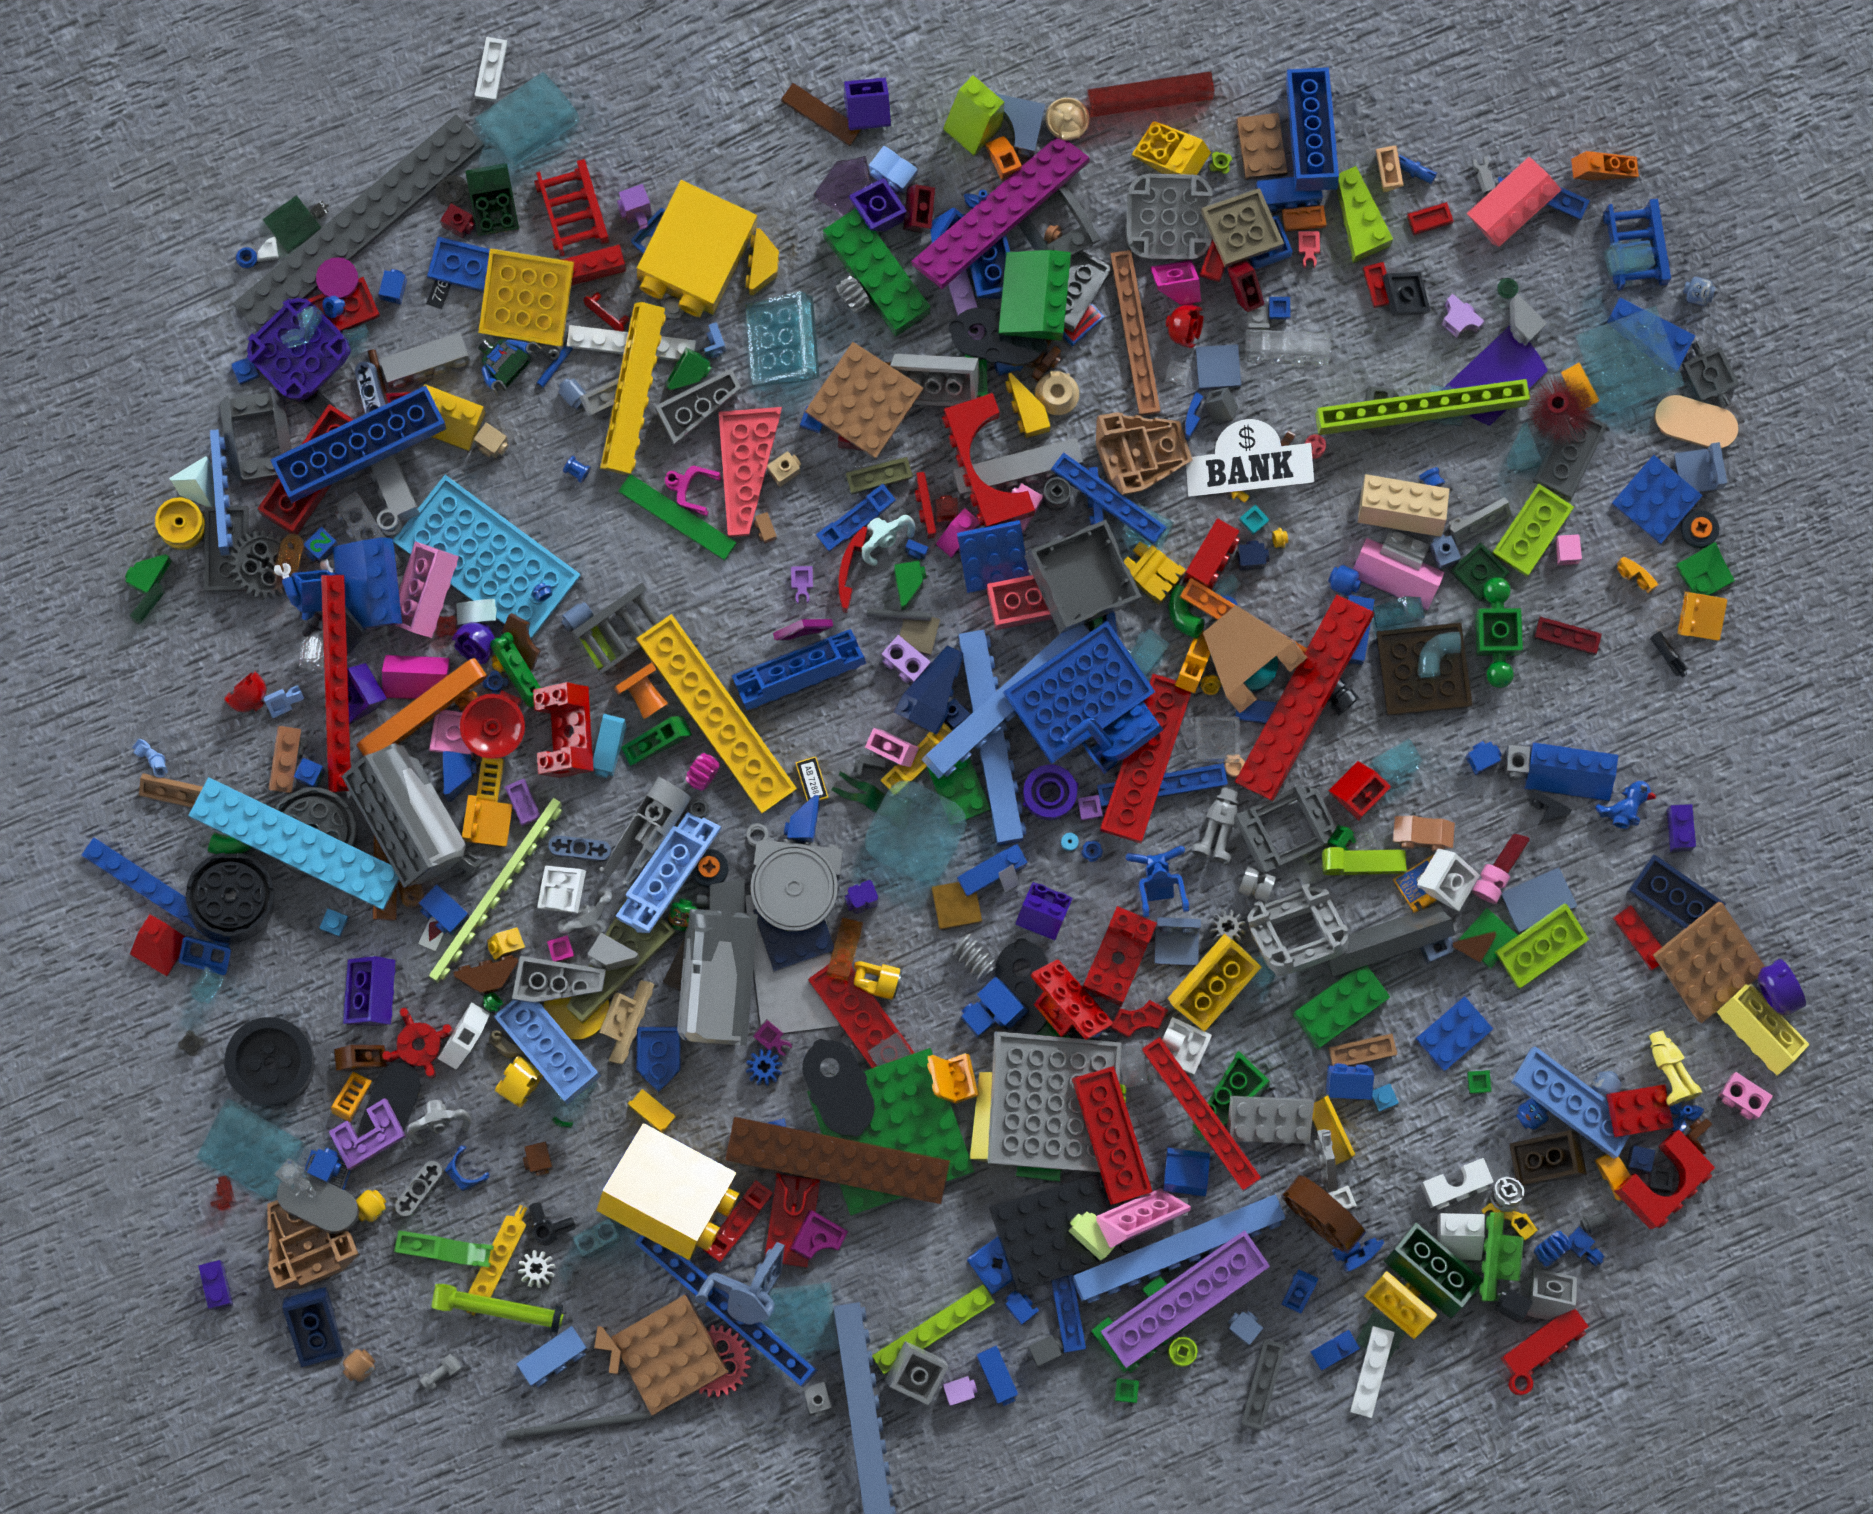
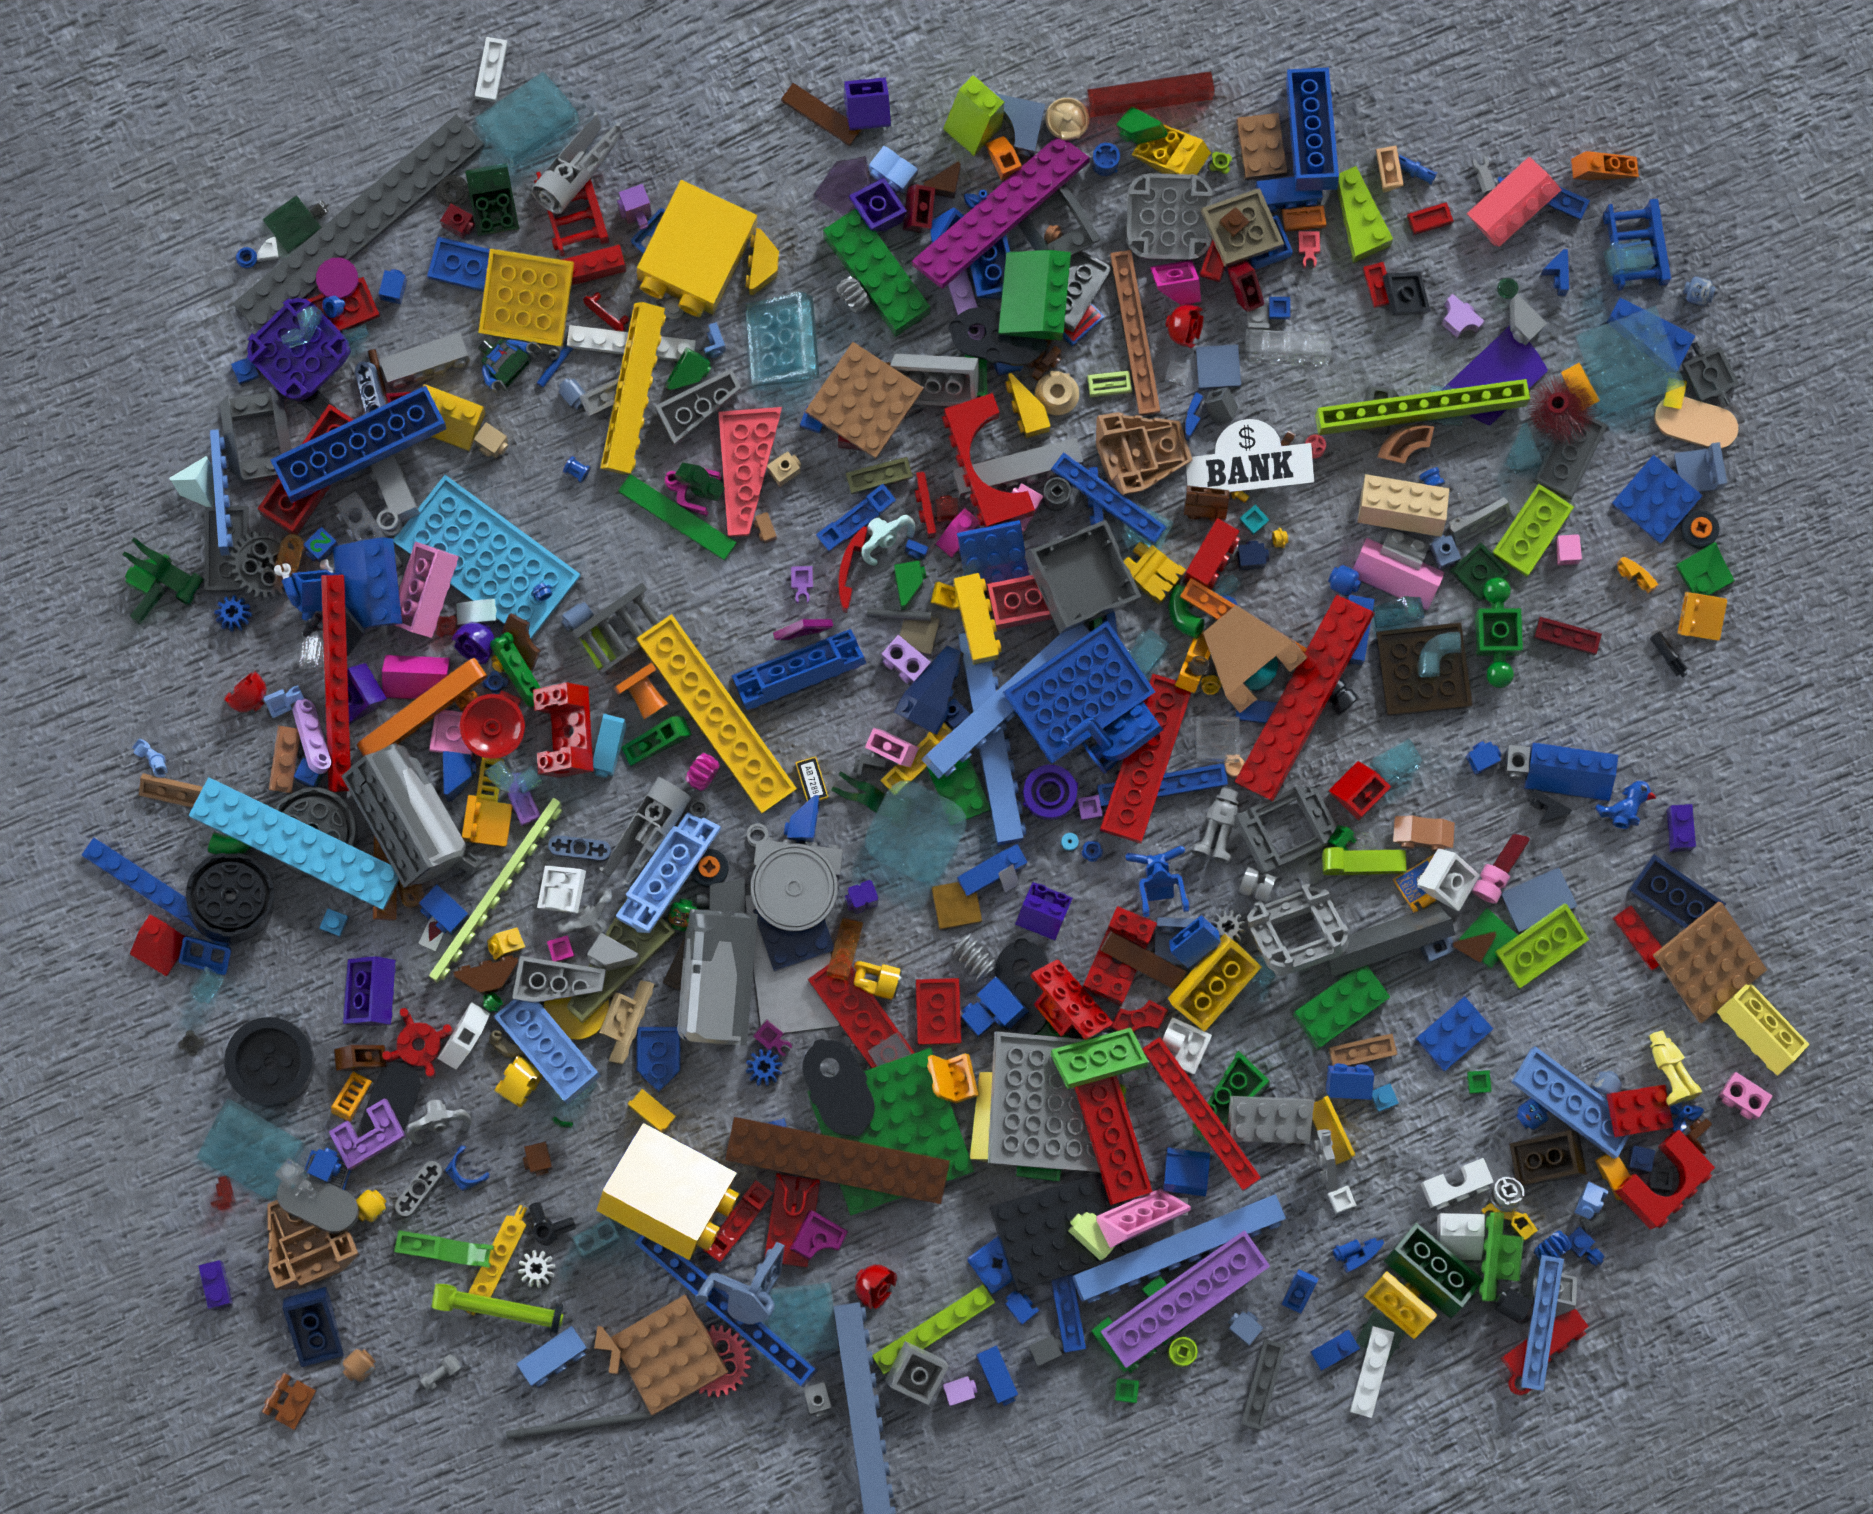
yellow wheel [155,497,205,550] -> none
black sticker [426,280,451,309] -> none
reddish brown brick [1281,1175,1366,1254] -> none
dark purple piece [1758,959,1806,1016] -> none
none -> dark green flag [122,537,204,606]
none -> blue gear [215,595,252,632]
none -> dark orange plate [262,1373,317,1430]
none -> lavender plate [292,699,331,774]
none -> clear light blue cylinder [484,759,544,794]
none -> light grey piece [531,112,624,214]
none -> dark green brick [675,462,725,501]
none -> red cylinder [855,1264,897,1309]
none -> red plate [916,978,961,1045]
none -> reddish brown slope [923,161,961,199]
none -> yellow bracket [930,582,959,610]
none -> yellow brick [953,573,1002,665]
none -> bright green plate [1050,1028,1148,1089]
none -> yellowish green tile [1087,371,1132,398]
none -> blue piece [1092,143,1120,176]
none -> reddish brown tile [1100,931,1187,990]
none -> green slope [1116,106,1168,145]
none -> blue brick [1169,915,1221,968]
none -> reddish brown brick [1184,485,1229,522]
none -> clear smoke plate [1188,656,1209,676]
none -> reddish brown plate [1219,207,1250,238]
none -> nougat brick [1377,424,1434,464]
none -> medium blue plate [1521,1255,1564,1391]
none -> blue slope [1540,249,1569,296]
none -> medium blue brick [1574,1181,1608,1220]
none -> yellow sticker [1663,378,1687,409]

